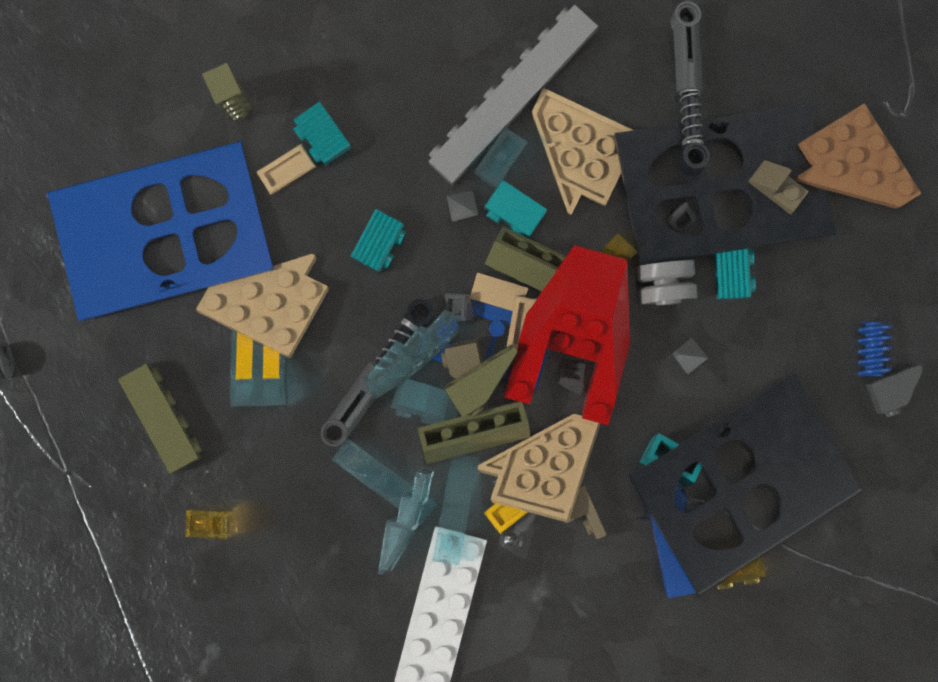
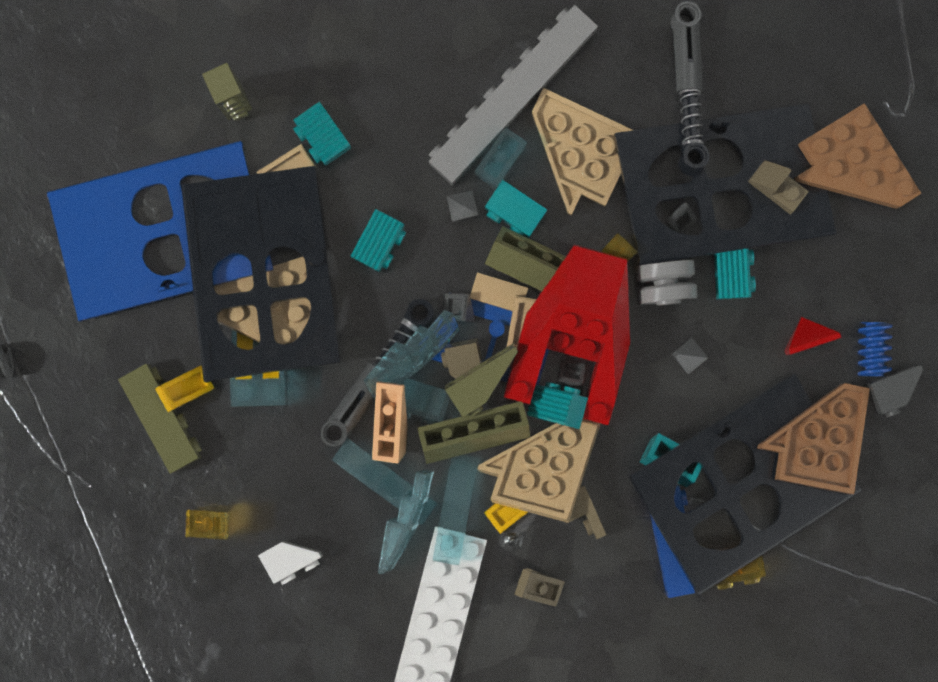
none -> yellow tile [155,365,214,412]
none -> black door [181,166,340,383]
none -> white slope [258,541,323,585]
none -> light nougat slope [372,381,408,463]
none -> dark tan slope [514,568,565,607]
none -> teal brick [526,382,588,429]
none -> medium nougat wing [757,383,870,495]
none -> red slope [785,317,841,355]

